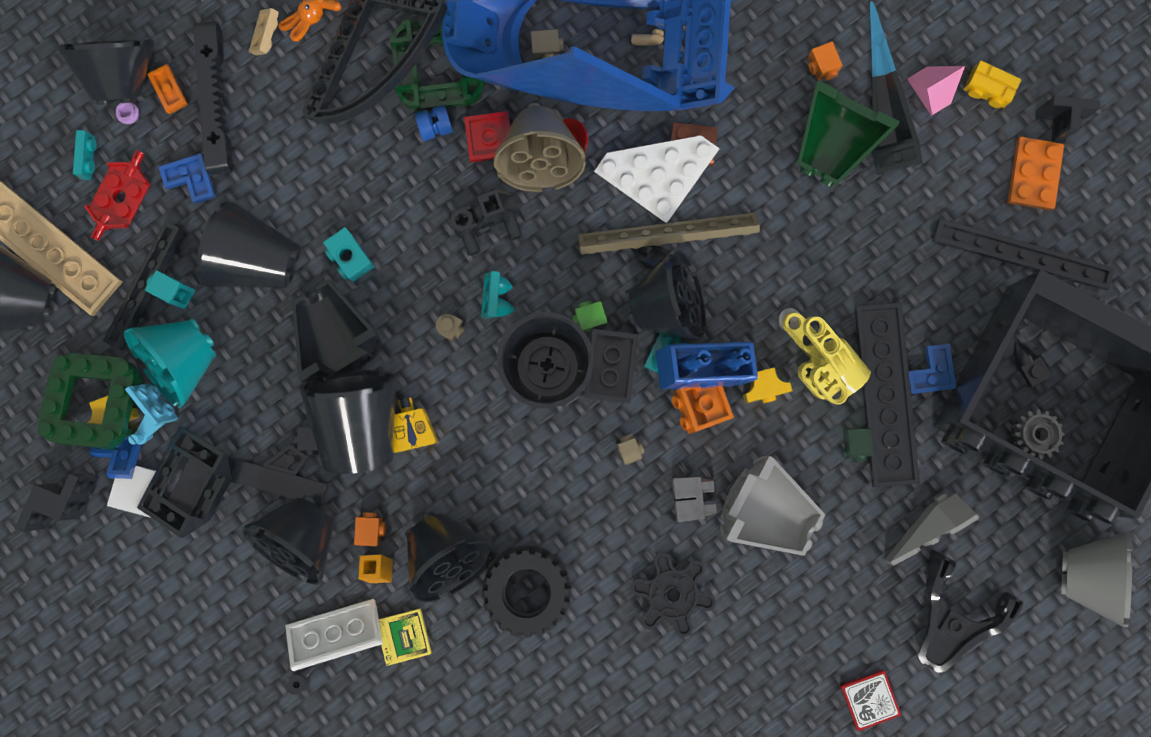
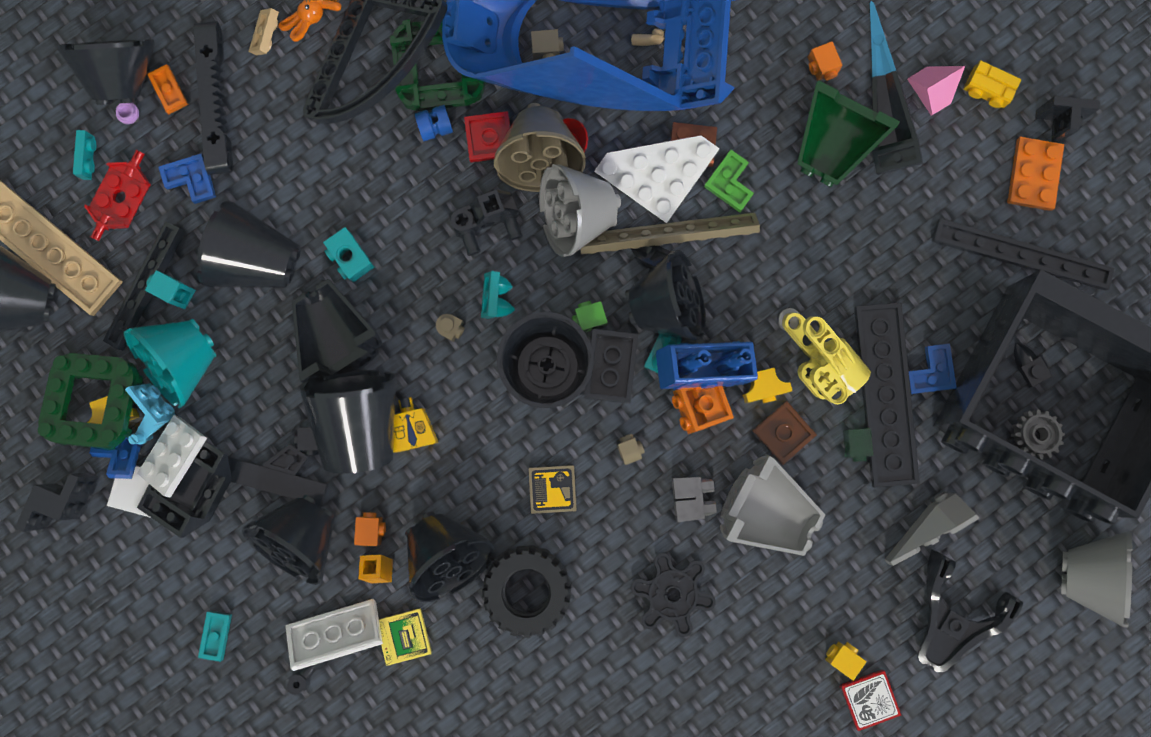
none -> white plate [137,415,207,497]
none -> teal plate [198,611,232,662]
none -> tile [529,465,577,514]
none -> light grey cone [539,164,621,257]
none -> bright green plate [704,150,754,212]
none -> reddish brown tile [752,401,817,465]
none -> yellow brick [826,641,867,681]

